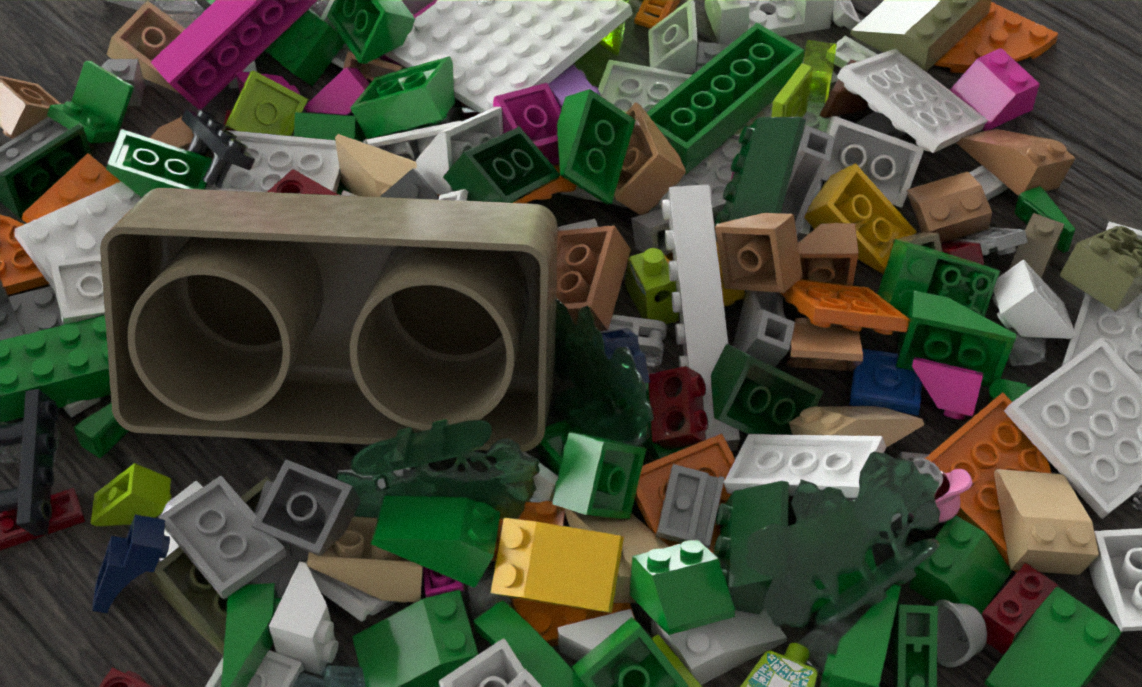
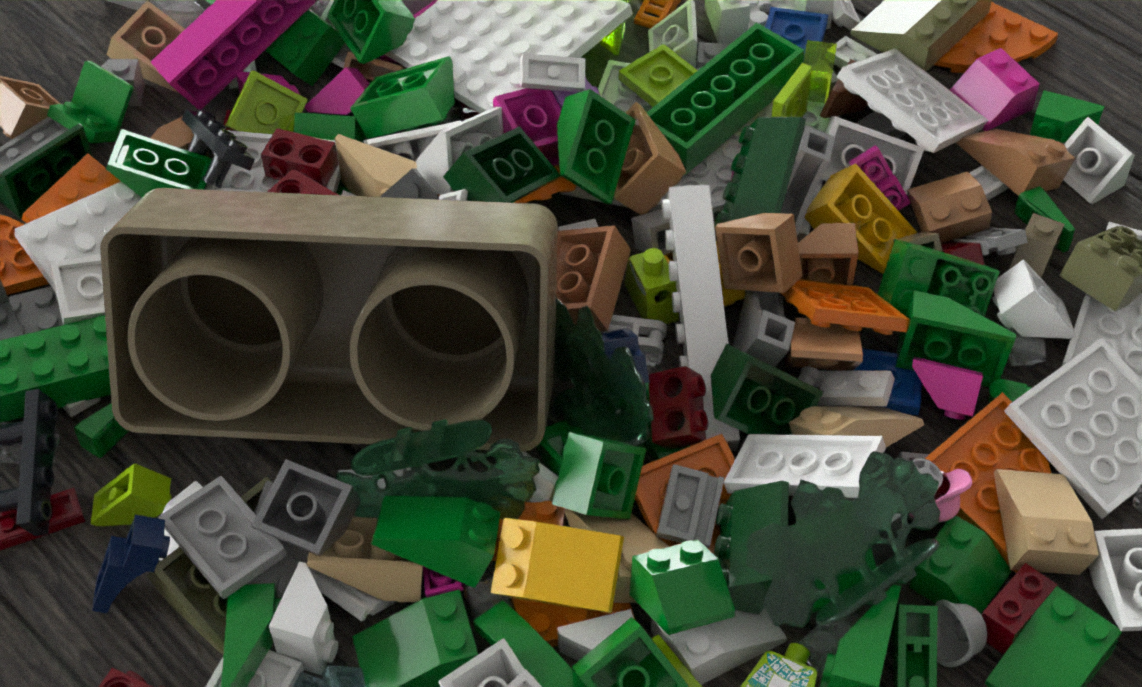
none -> dark red brick [261,128,339,187]
none -> white plate [520,53,585,92]
none -> lime plate [618,44,698,107]
none -> blue tile [765,7,828,65]
none -> white plate [798,366,895,406]
none -> dark pink slope [848,145,911,211]
none -> green slope [1030,90,1104,143]
none -> white slope [1063,117,1135,204]

